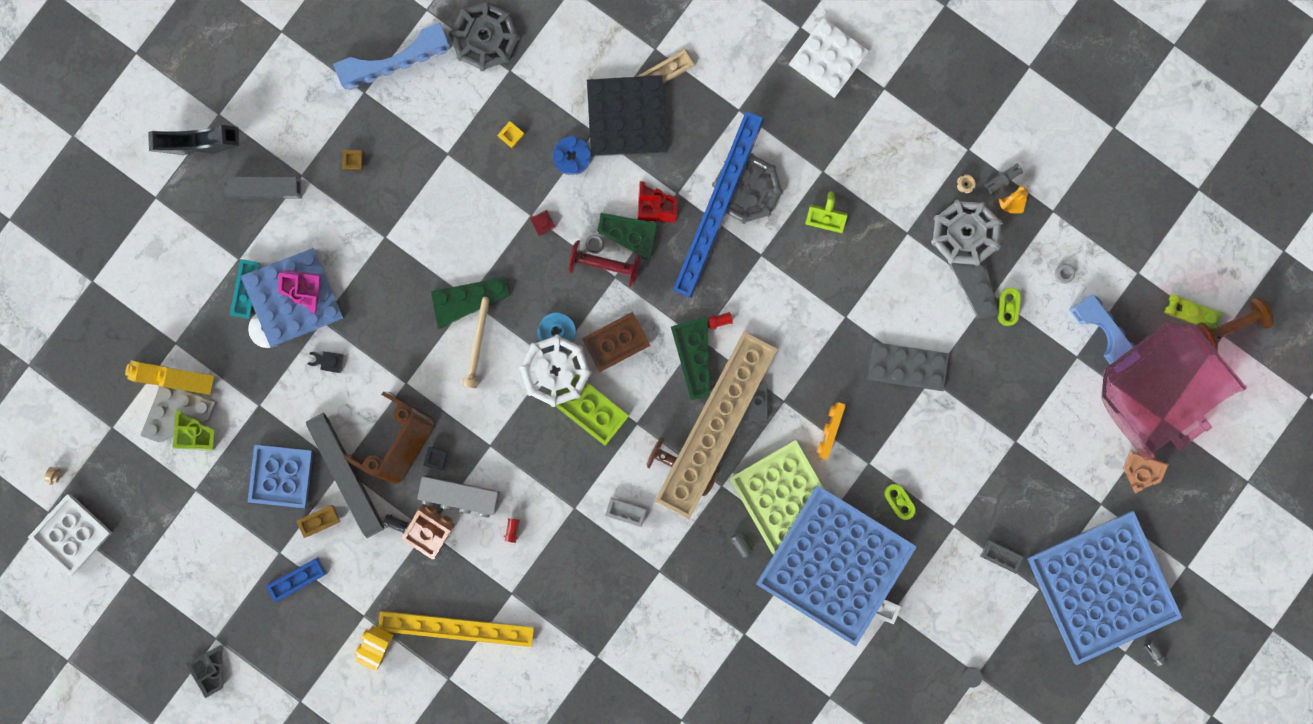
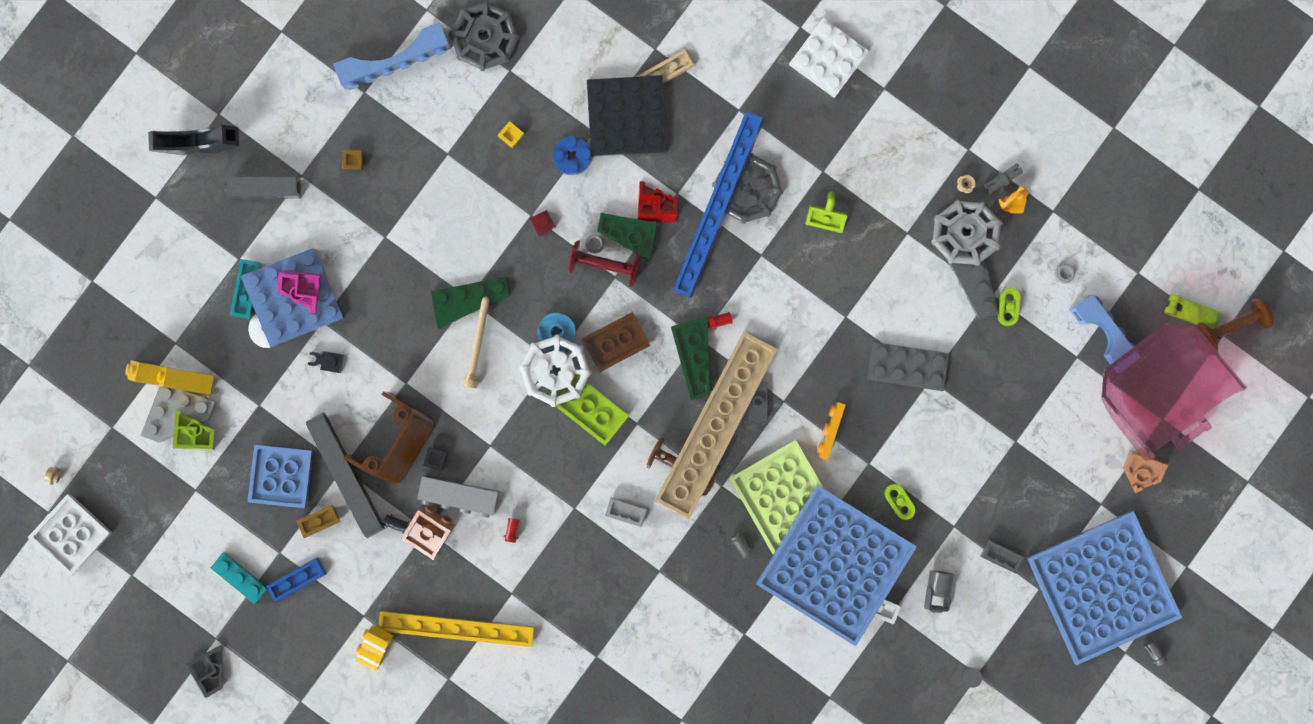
none -> teal plate [210,552,268,604]
none -> dark grey piece [924,570,955,613]

